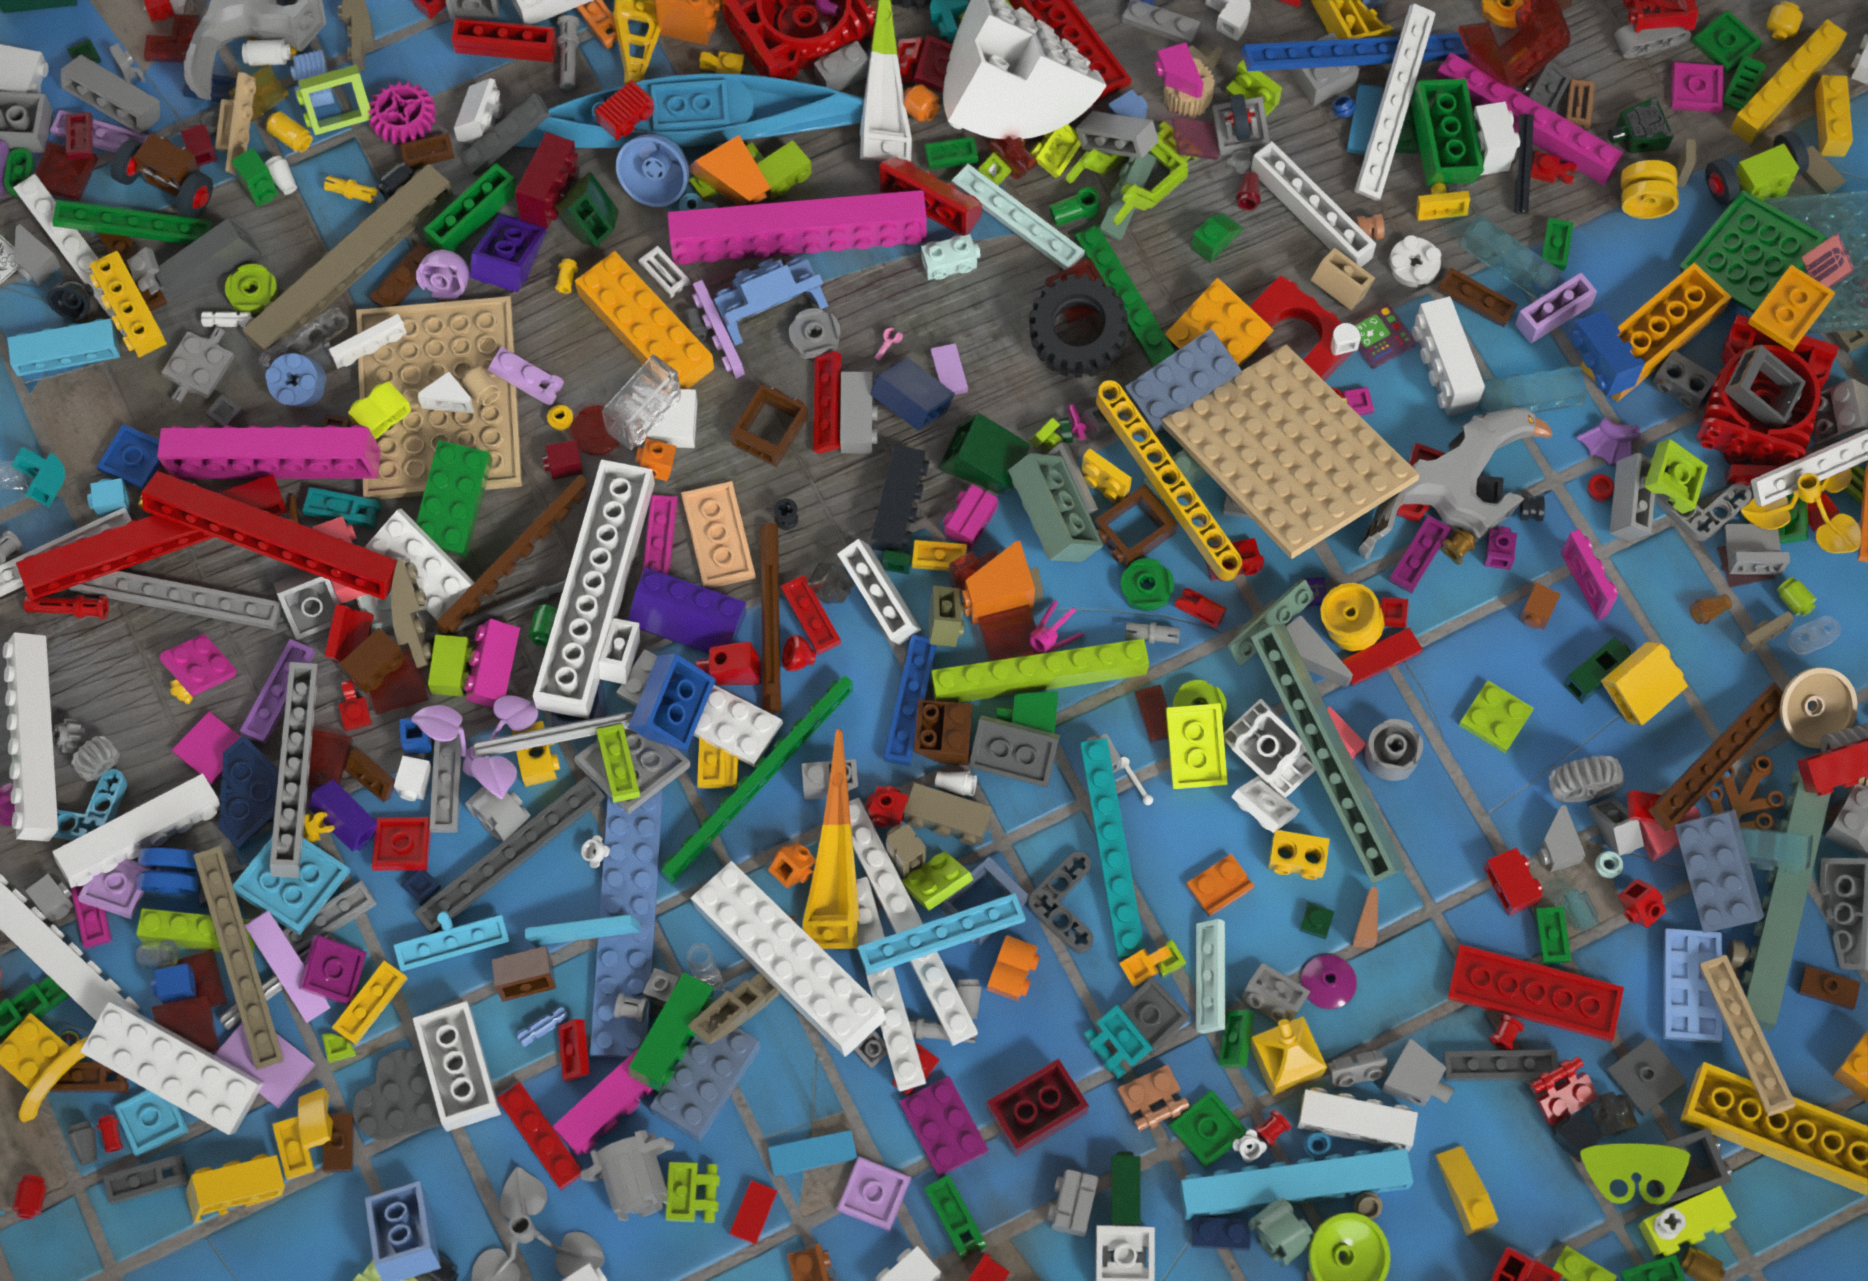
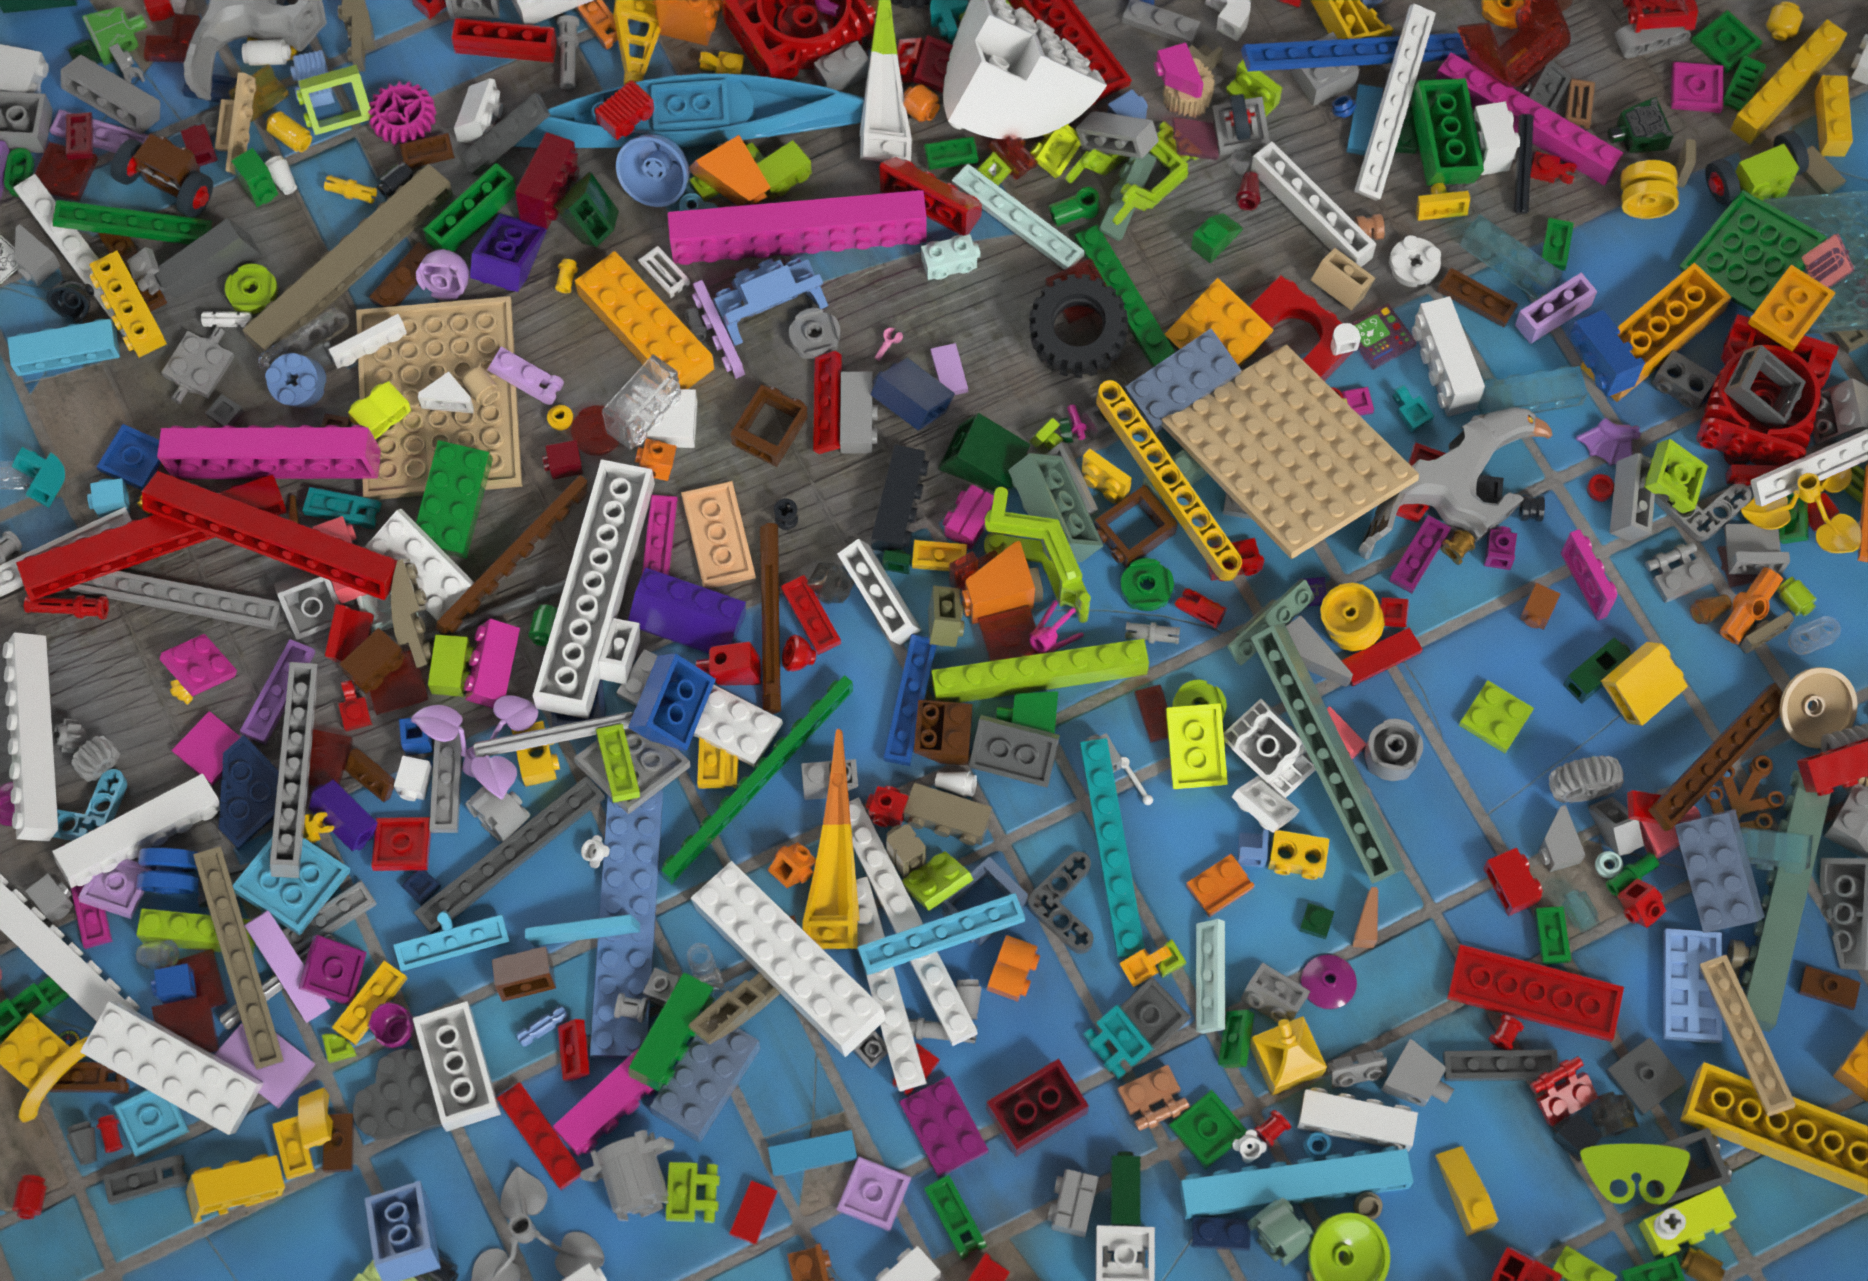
none -> bright green torso [82,7,147,66]
none -> magenta hair [369,1002,414,1048]
none -> lime piece [984,487,1091,623]
none -> medium blue panel [1237,828,1269,868]
none -> teal plate [1392,385,1435,432]
none -> green pin [1606,852,1659,896]
none -> light grey plate [1645,542,1714,603]
none -> orange piece [1719,567,1783,645]

